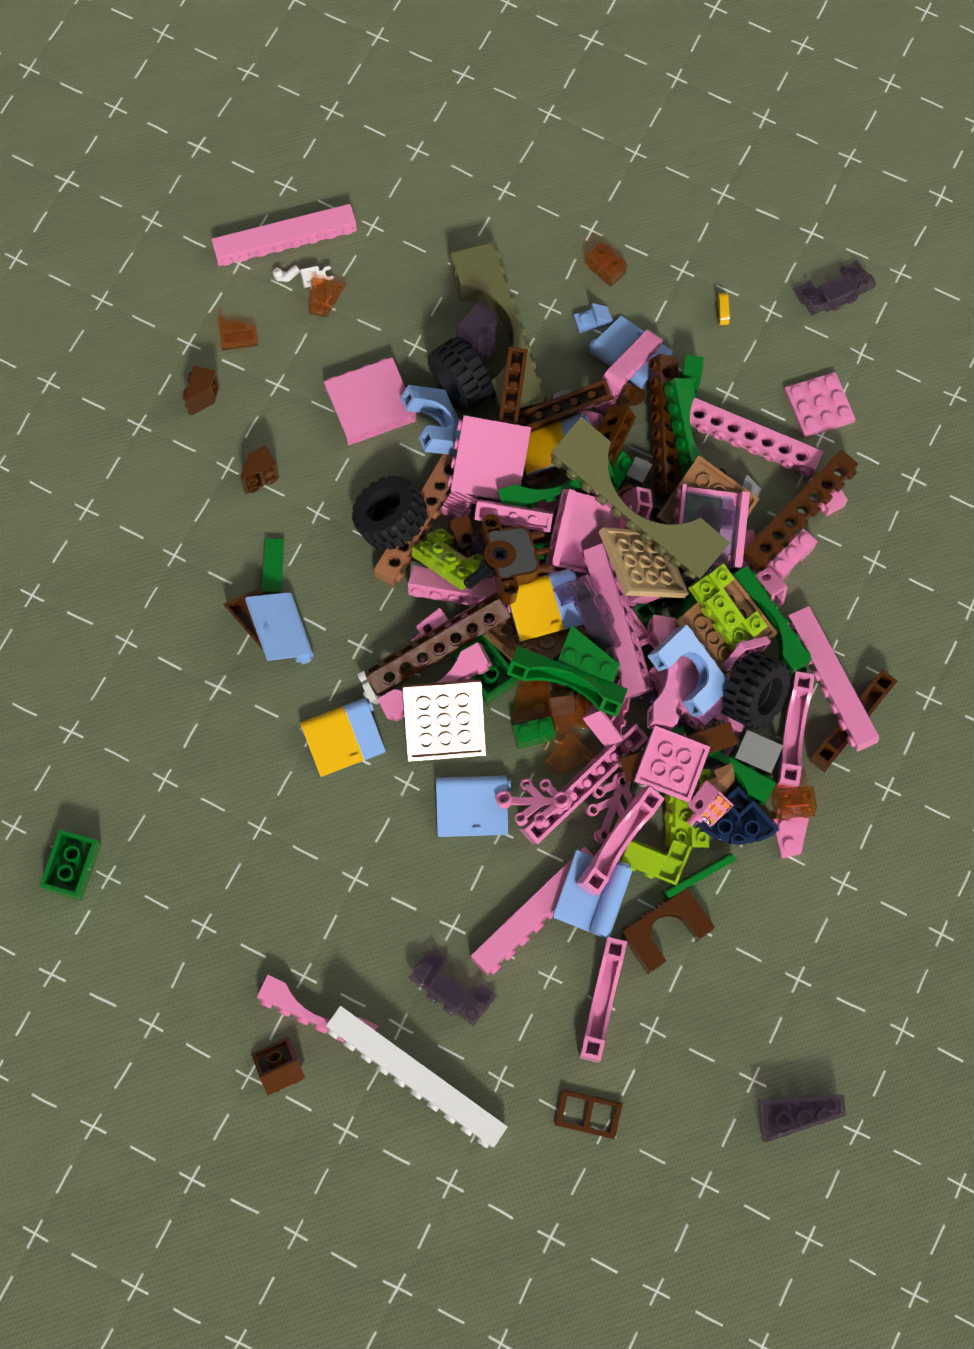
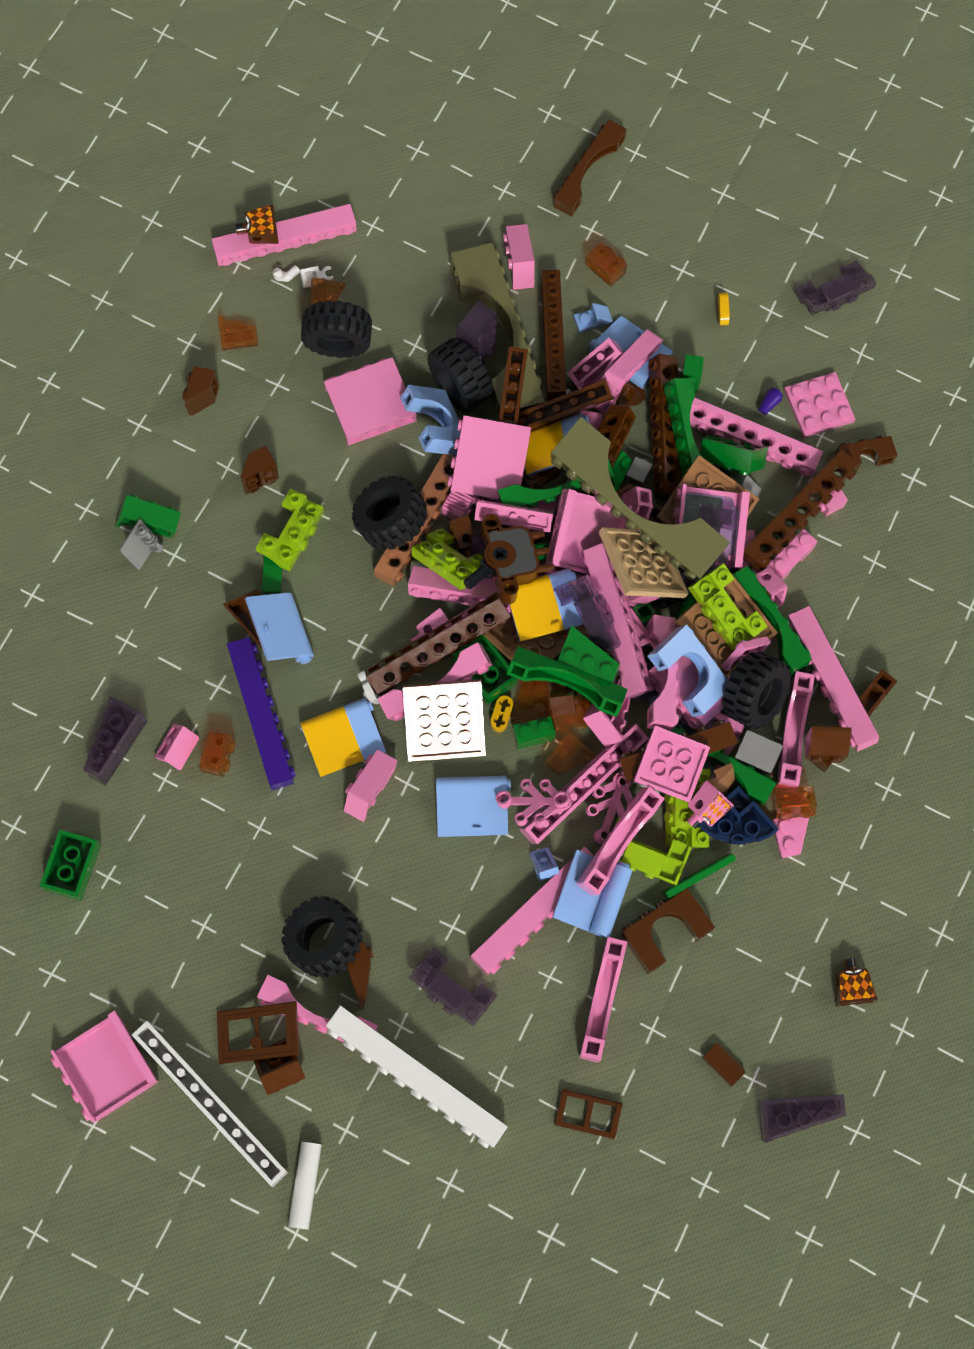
none -> bright pink panel [50,1011,158,1123]
none -> clear purple wedge [83,696,148,786]
none -> green wedge [115,495,181,538]
none -> light grey hinge [119,519,163,570]
none -> white brick [132,1021,288,1187]
none -> bright pink panel [154,724,199,770]
none -> clear orange brick [199,731,236,777]
none -> reddish brown door [217,1001,300,1064]
none -> dark purple brick [227,637,296,791]
none -> reddish brown torso [236,204,279,244]
none -> lime bracket [256,488,324,572]
none -> black tyre [281,896,363,978]
none -> white brick [288,1142,322,1230]
none -> black tyre [301,300,372,358]
none -> bright pink wedge [344,749,398,822]
none -> reddish brown slope [347,942,374,1010]
none -> yellow beam [491,696,513,732]
none -> bright pink wedge [503,224,534,290]
none -> light blue slope [529,847,559,881]
none -> reddish brown brick [541,270,566,401]
none -> reddish brown arch [553,120,627,217]
none -> bright pink wedge [567,338,624,389]
none -> green wedge [700,436,768,475]
none -> reddish brown tile [702,1043,746,1087]
none -> dark purple cone [758,387,783,415]
none -> reddish brown slope [805,726,852,763]
none -> reddish brown arch [835,435,897,470]
none -> torso [836,958,878,1007]

